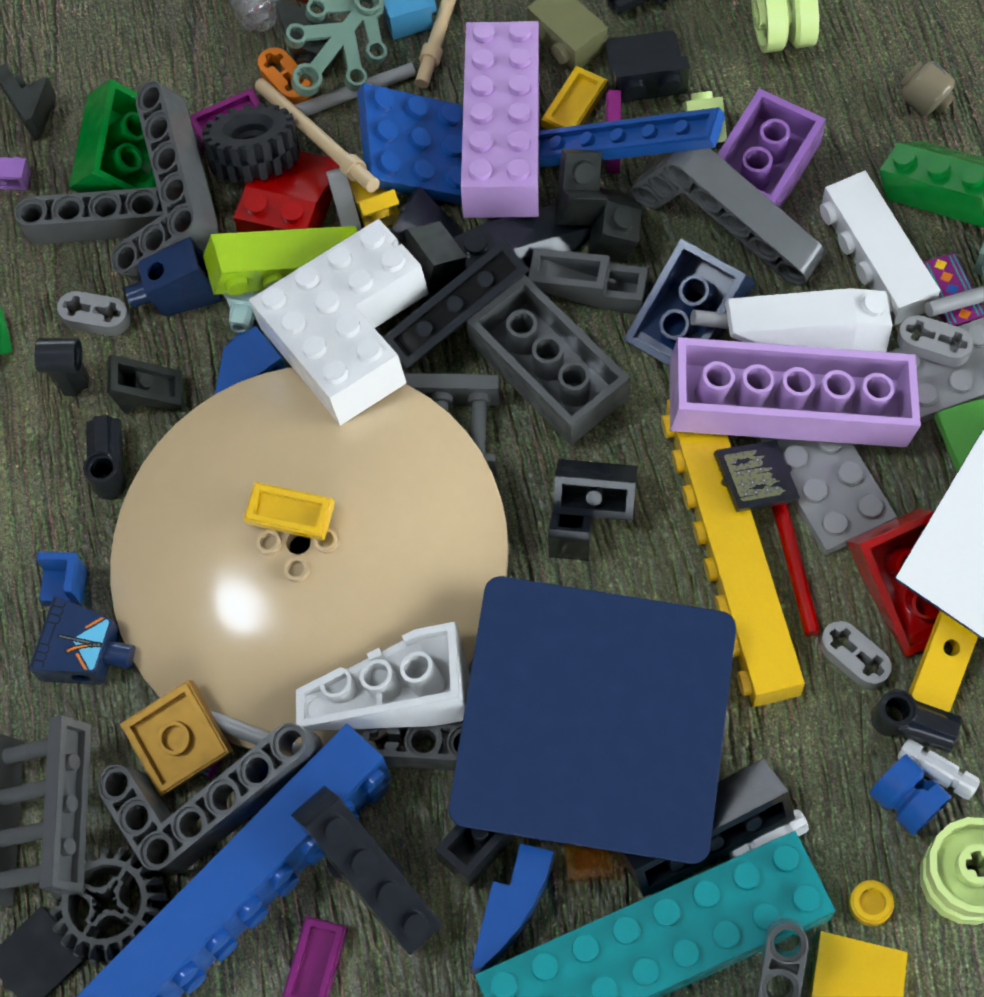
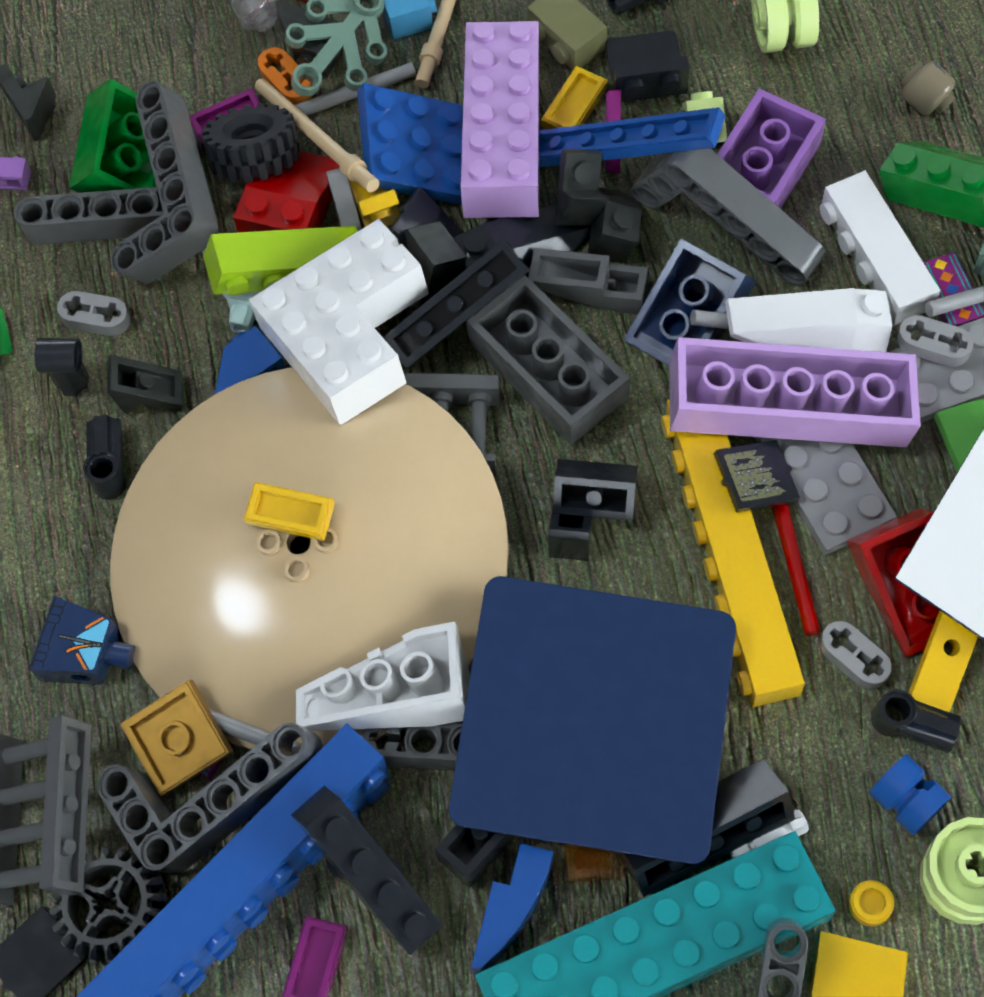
blue panel [36,552,88,607] -> none
dark blue torso [125,237,223,316] -> none
white axle [897,739,980,800] -> none

